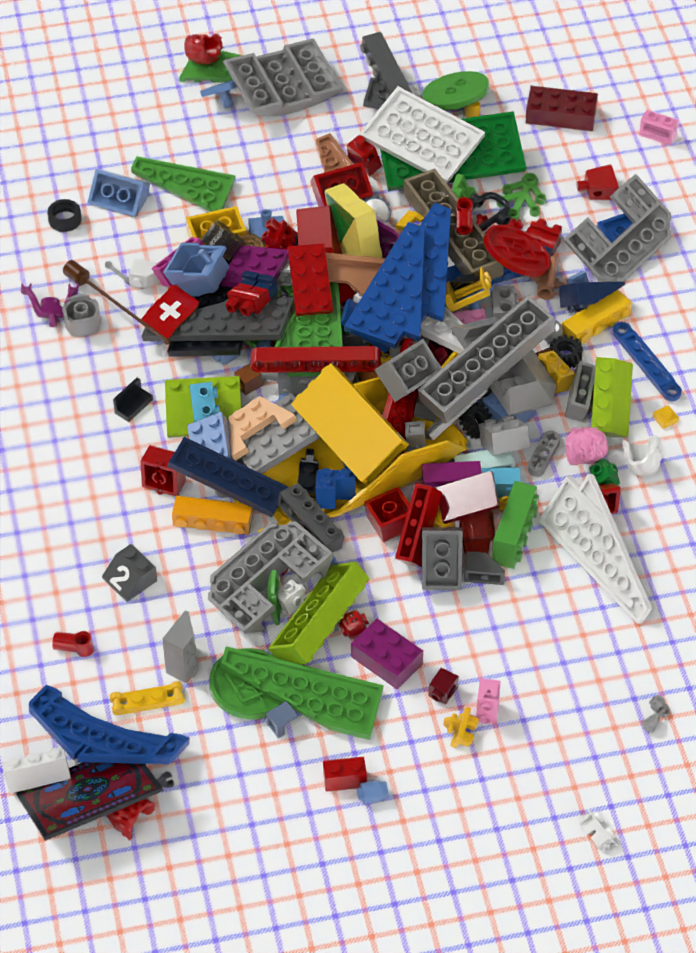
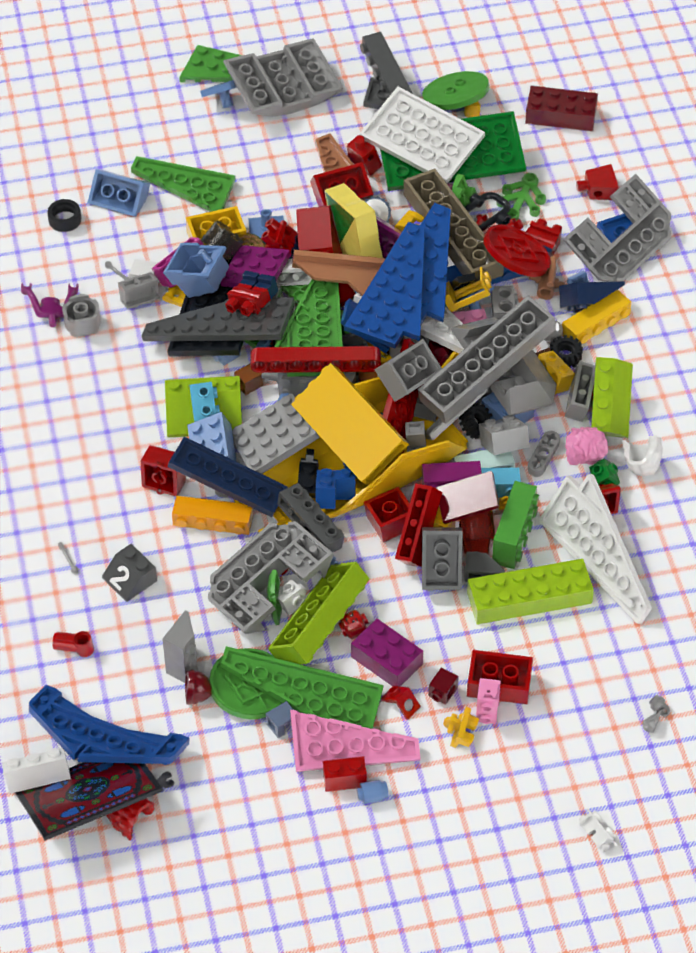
flag [63,260,200,345] -> none
yellow plate [109,681,185,716] -> none
black panel [113,377,153,422] -> none
red hair [184,34,223,64] -> none
light nougat wing [229,396,297,461] -> none
red plate [287,243,333,316] -> none
red piece [456,197,473,235] -> none
blue plate [613,321,682,401] -> none
bright pink hinge [639,110,679,146] -> none
yellow plate [652,405,679,429] -> none
none -> light grey hinge [58,542,79,574]
none -> light grey hinge [118,272,161,309]
none -> dark red hat [185,669,212,705]
none -> bright pink wing [290,709,421,772]
none -> red bracket [381,686,421,719]
none -> lime brick [467,558,594,625]
none -> red brick [467,650,533,705]

